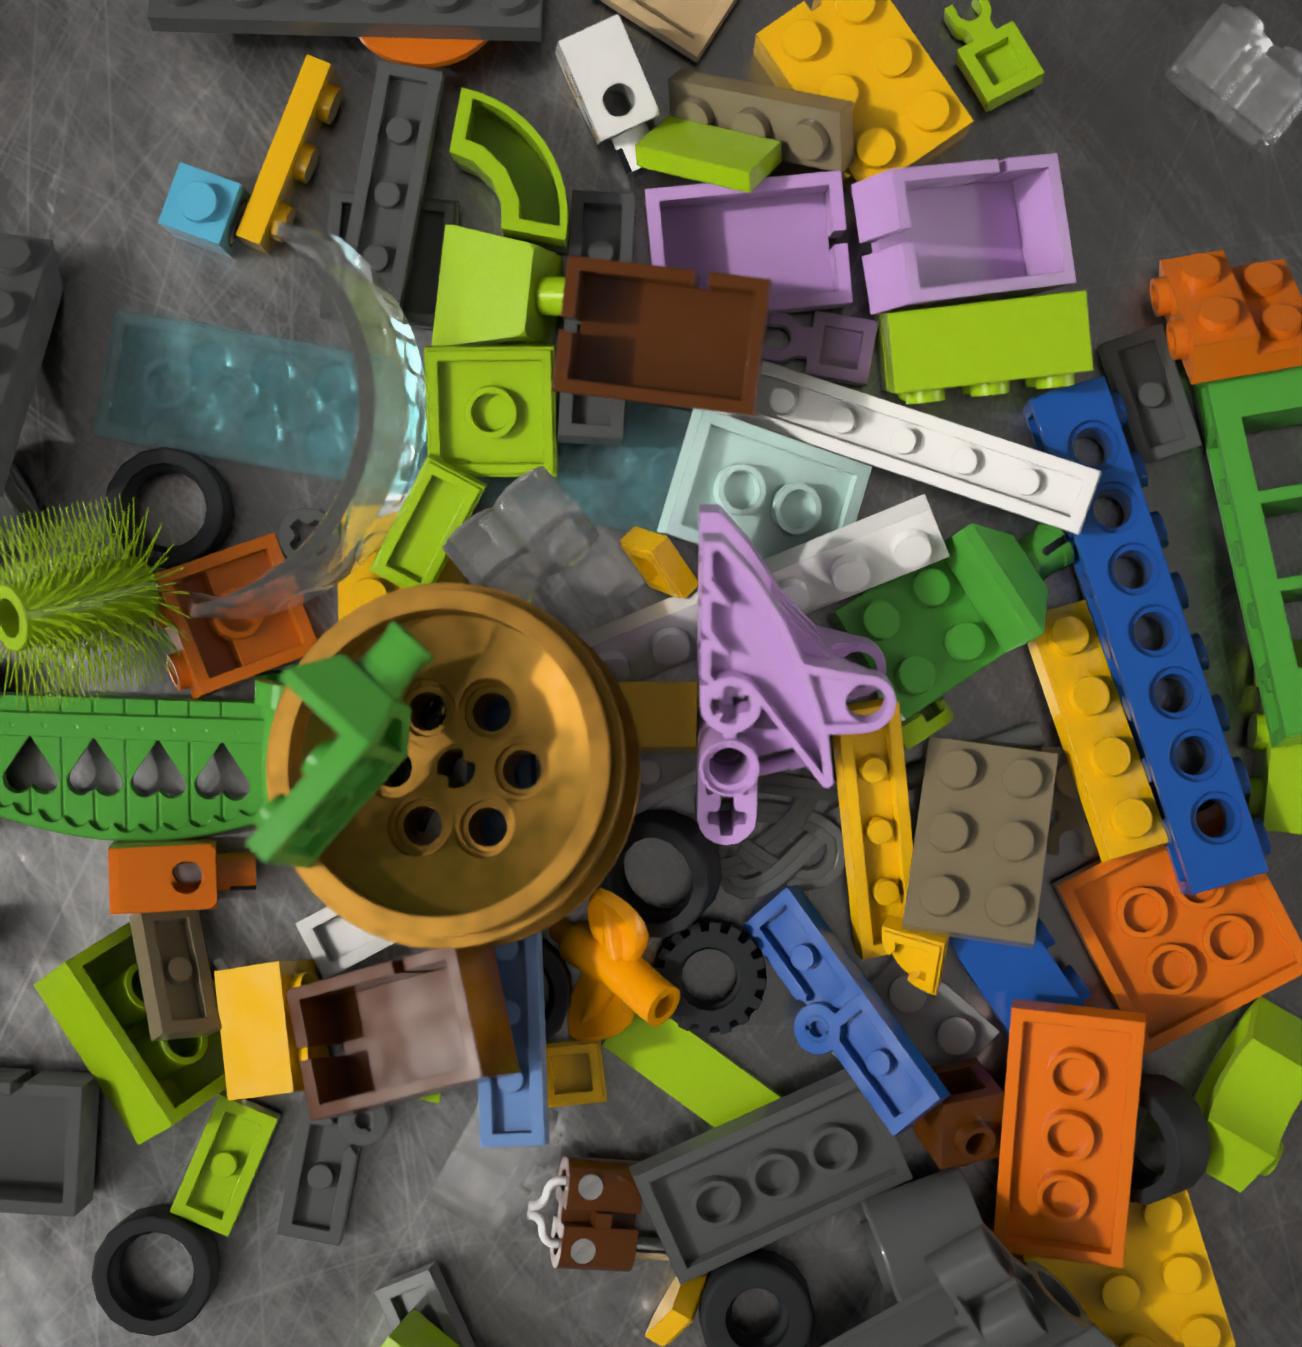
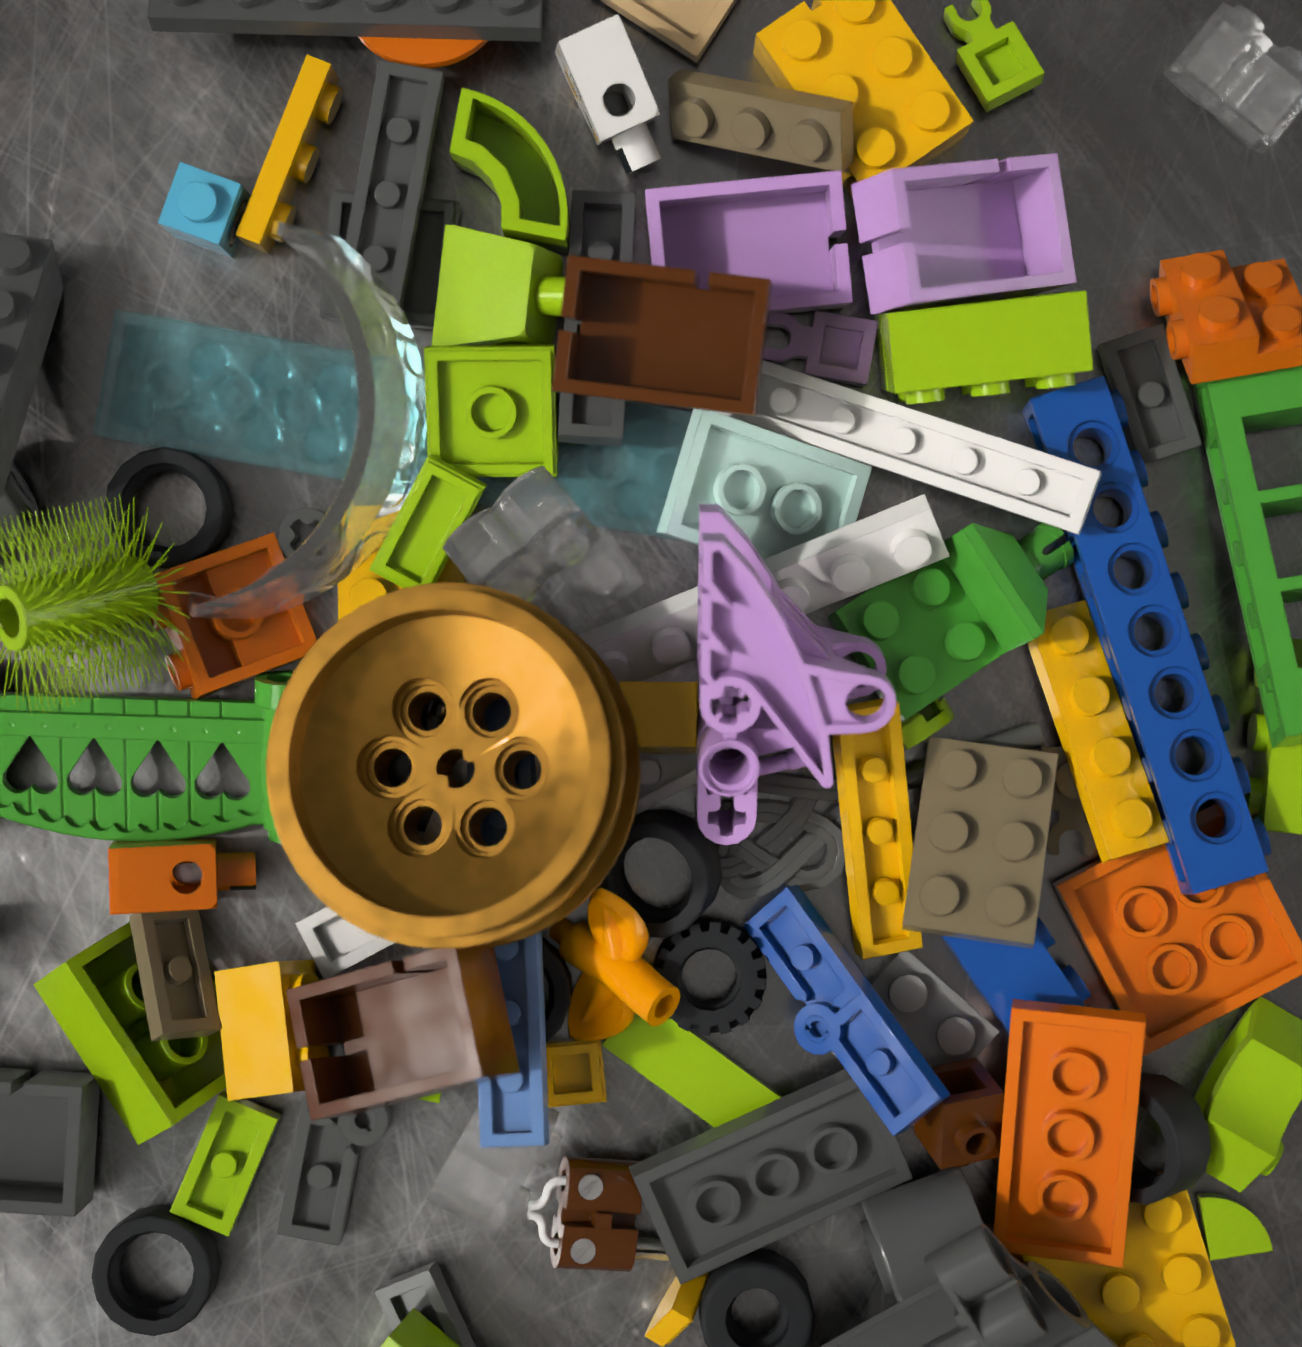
bright green plate [245,621,435,868] -> none
yellow tile [619,526,698,599] -> none
lime tile [635,116,782,193] -> none
yellow tile [882,914,949,996] -> none
none -> lime tile [1196,1192,1273,1261]

